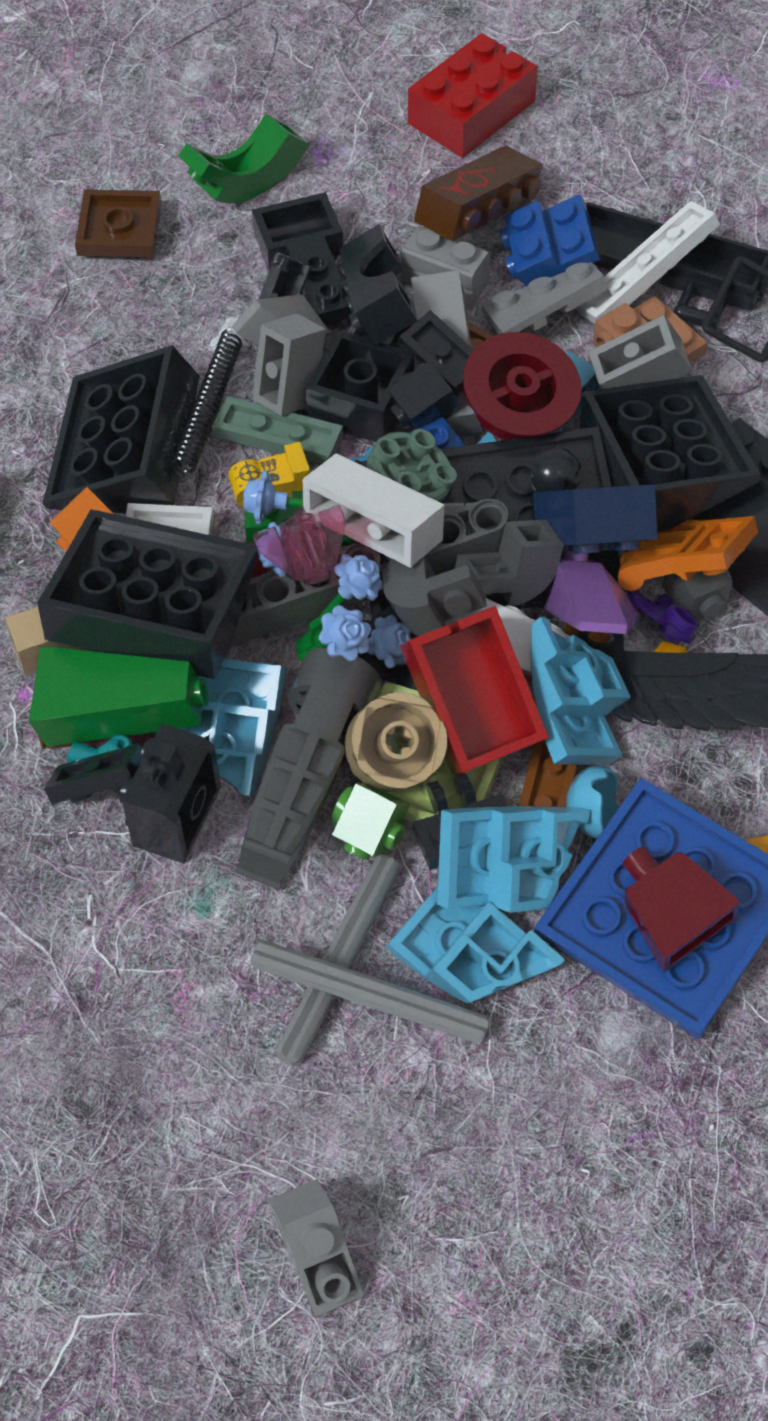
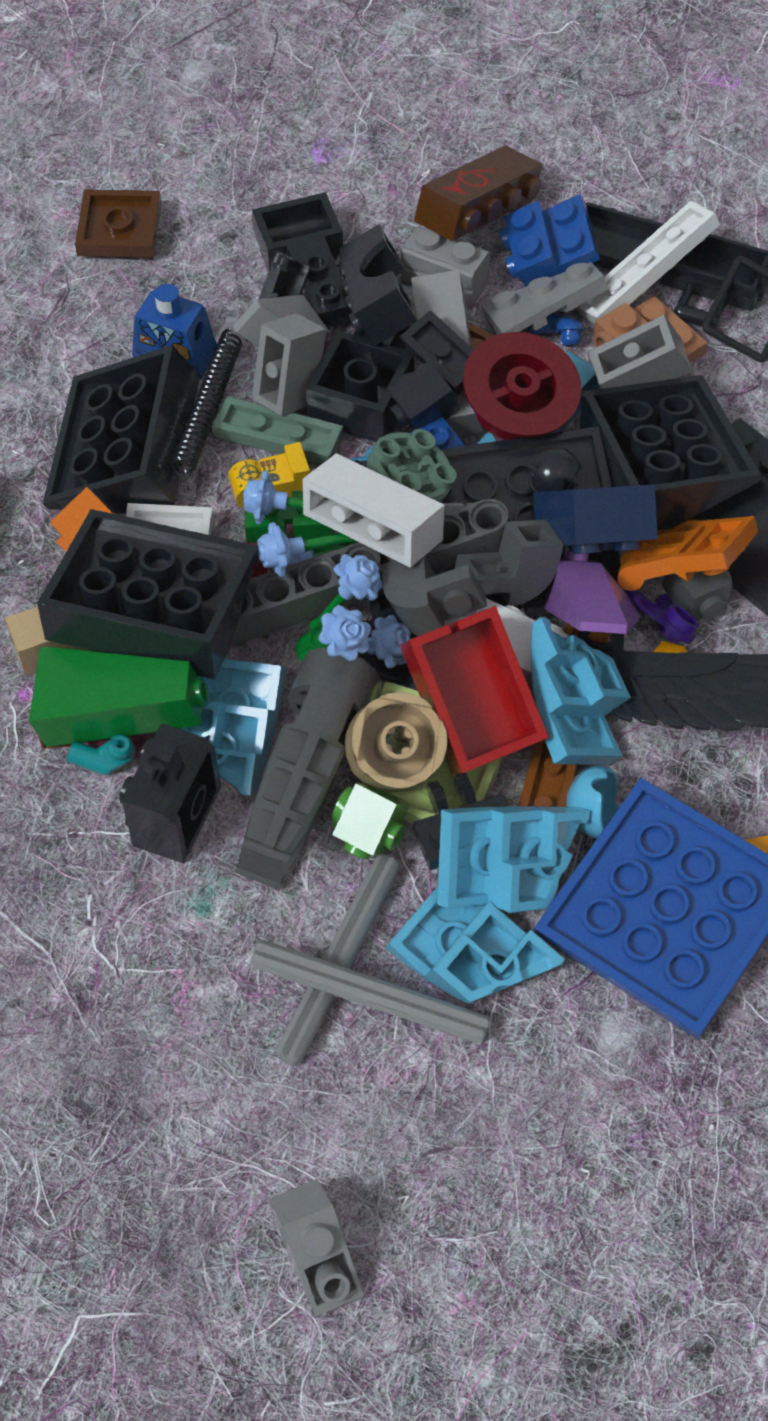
black plate [44,743,142,804] -> none
green arch [178,114,310,203] -> none
clear pink brick [253,505,346,585] -> none
red piece [408,33,538,158] -> none
dark red torso [622,846,740,972] -> none
none -> blue torso [132,284,217,379]
none -> blue arm [528,313,584,346]

